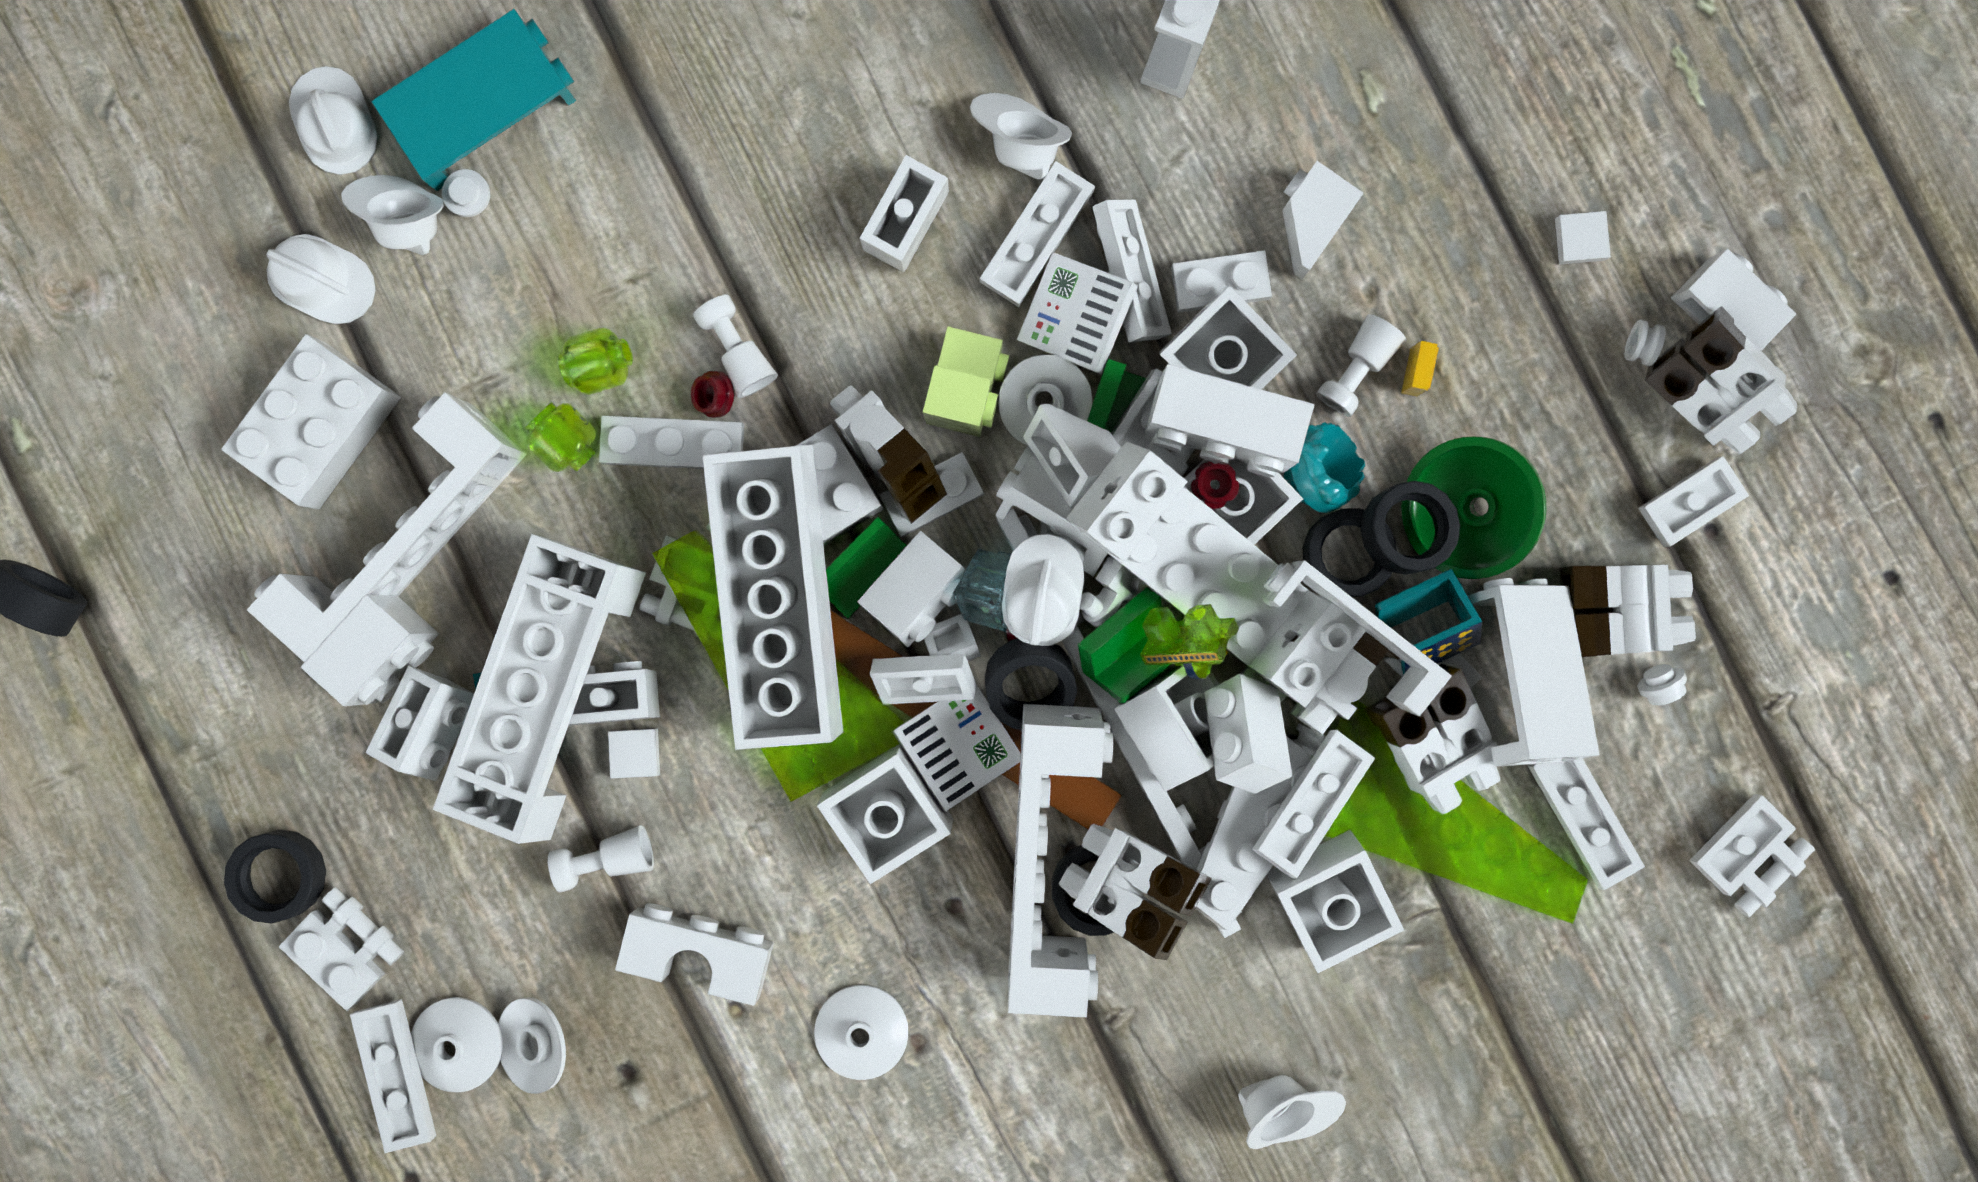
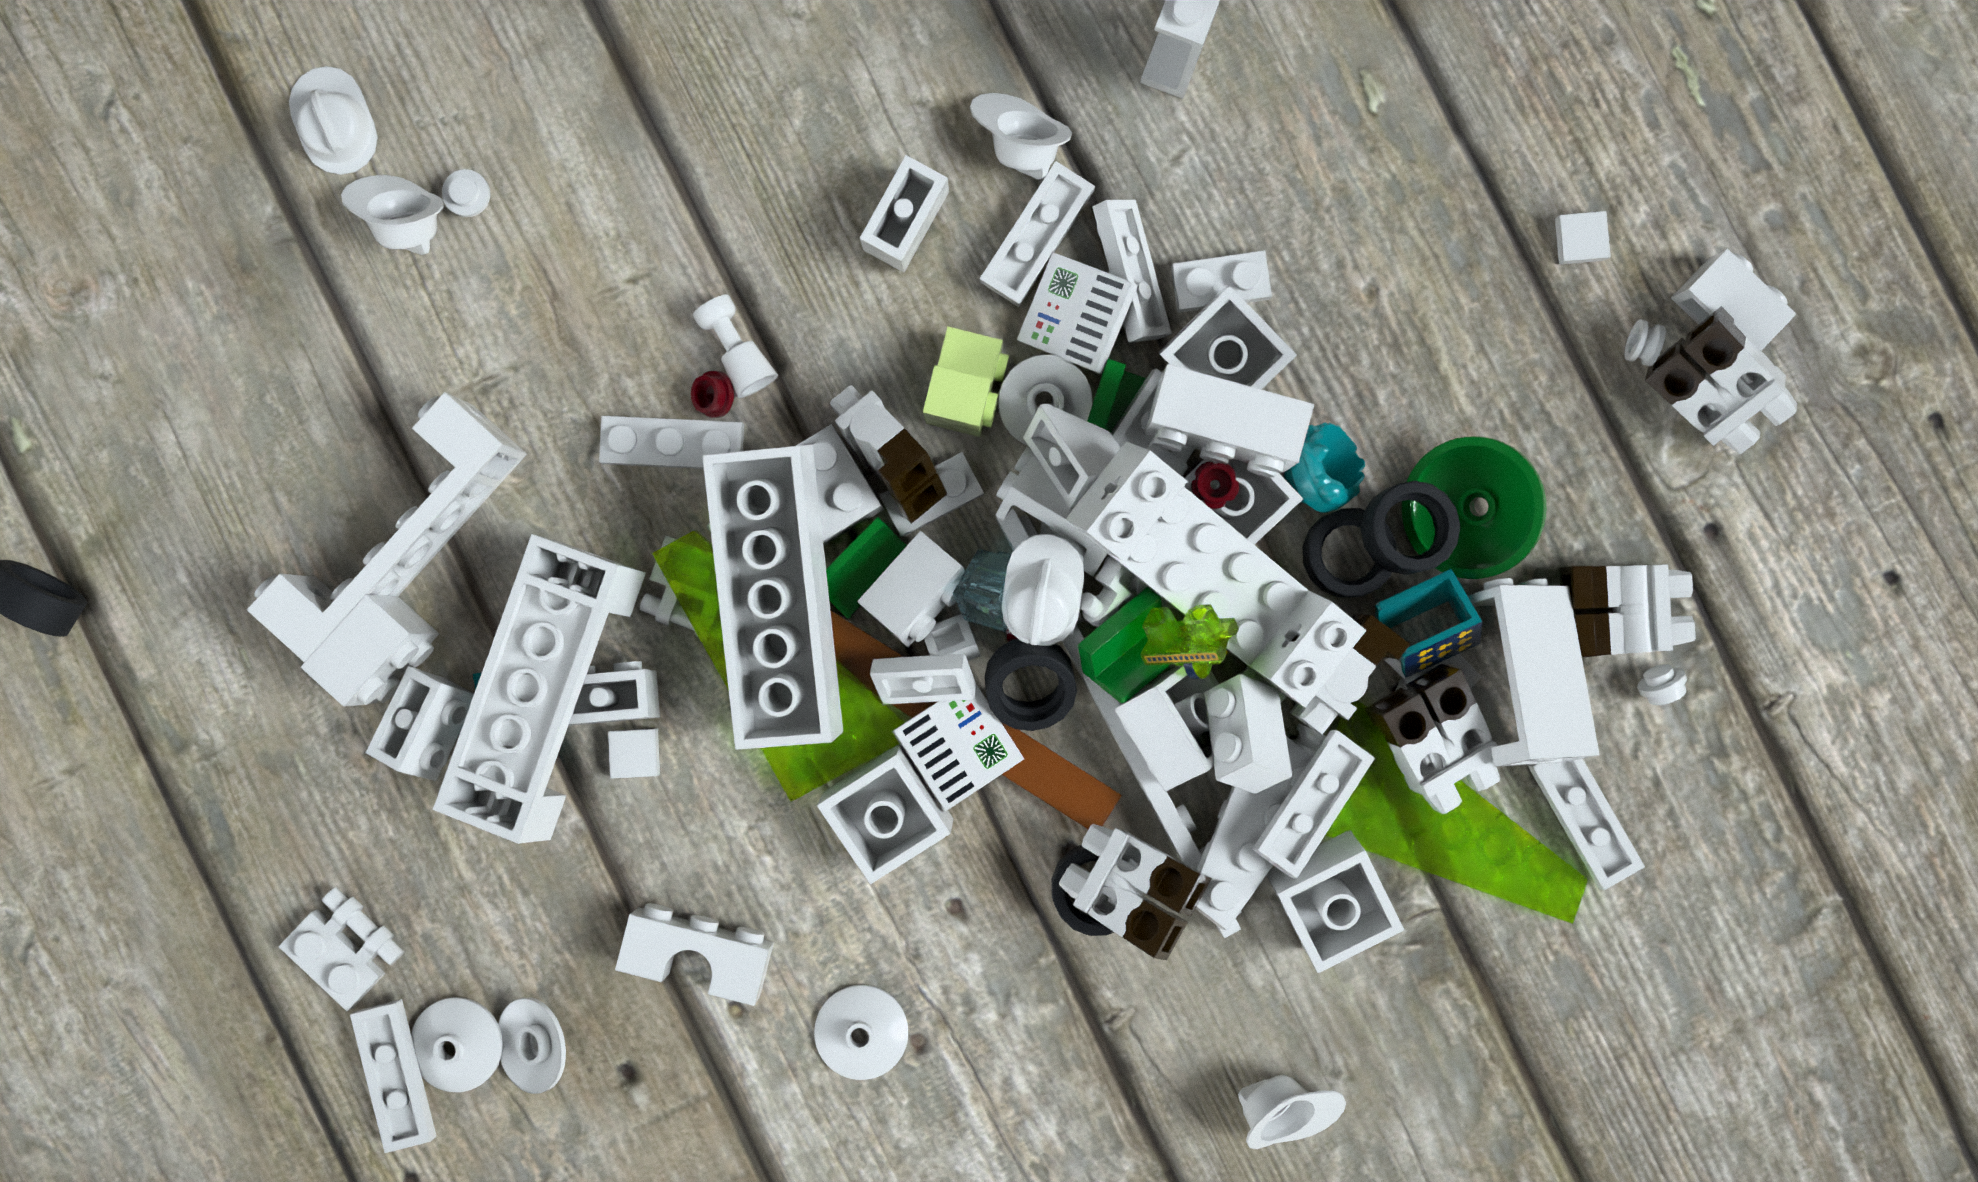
white brick [221,334,401,509] -> none
black tyre [224,830,326,924] -> none
white piece [266,234,376,324] -> none
teal panel [371,9,576,191] -> none
clear neon green head [524,402,597,472] -> none
white piece [548,825,654,893] -> none
clear neon green head [558,328,633,395] -> none
white plate [1008,704,1113,1017] -> none
white panel [1263,560,1452,716] -> none
white slope [1282,161,1363,280] -> none
white piece [1316,314,1407,417] -> none
yellow tile [1401,340,1439,397] -> none
white plate [1638,456,1749,547] -> none
white plate [1689,794,1815,918] -> none

